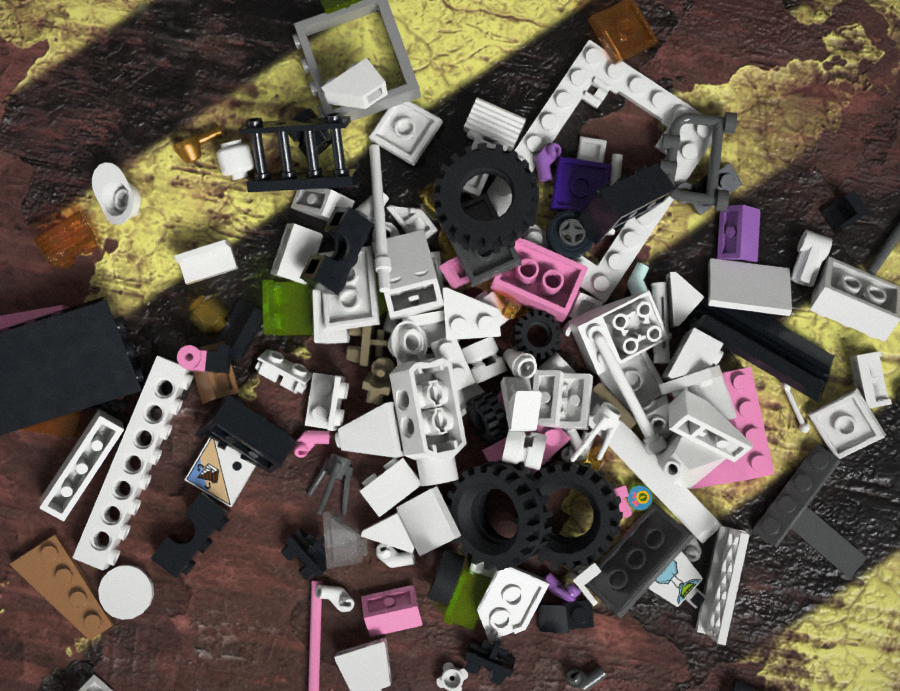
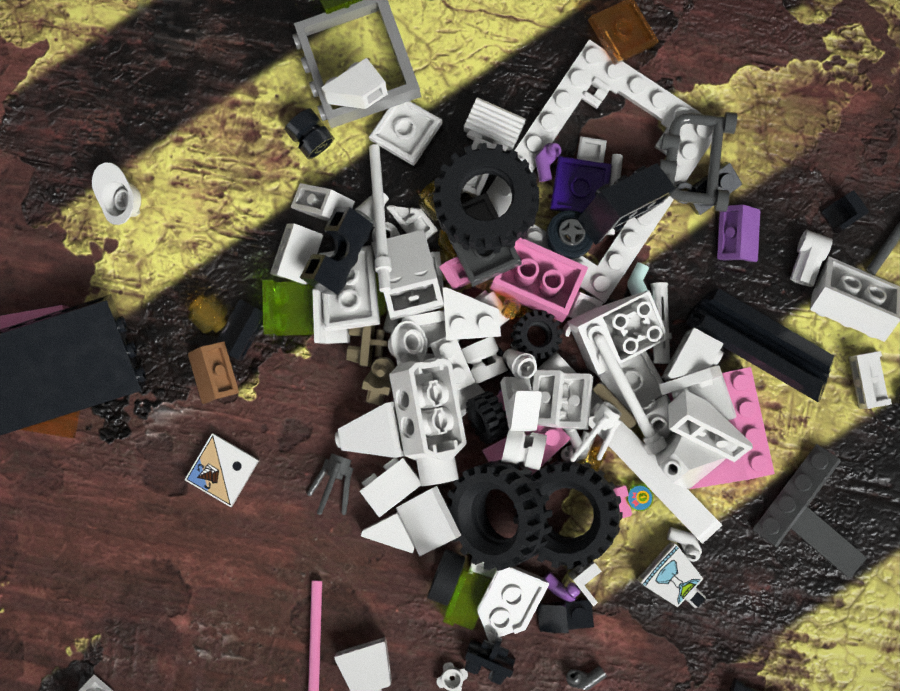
medium nougat wing [9,534,115,641] -> none
clear orange brick [34,210,102,269] -> none
white brick [39,409,124,521] -> none
white brick [73,356,193,570] -> none
white tile [98,564,154,620] -> none
black arch [150,492,231,578] -> none
pearl gold bar [173,125,223,164] -> none
white panel [174,240,238,285] -> none
leg [177,344,232,374] -> none
black wedge [194,395,296,473] -> none
white head [216,139,254,180] -> none
black fence [238,113,358,192] -> none
white hinge [255,349,313,394] -> none
black hips [281,528,332,581] -> none
bright pink arm [293,430,330,458] -> none
white bracket [305,373,349,431] -> none
white arm [315,585,354,612] -> none
clear slope [323,508,368,569] -> none
bright pink panel [361,585,422,637] -> none
white arm [376,543,415,568] -> none
dark grey tile [585,502,694,619] -> none
white slope [666,272,704,328] -> none
white fence [695,526,750,645] -> none
white tile [708,258,792,316] -> none
white hinge [781,382,810,433] -> none
white tile [808,388,886,459] -> none

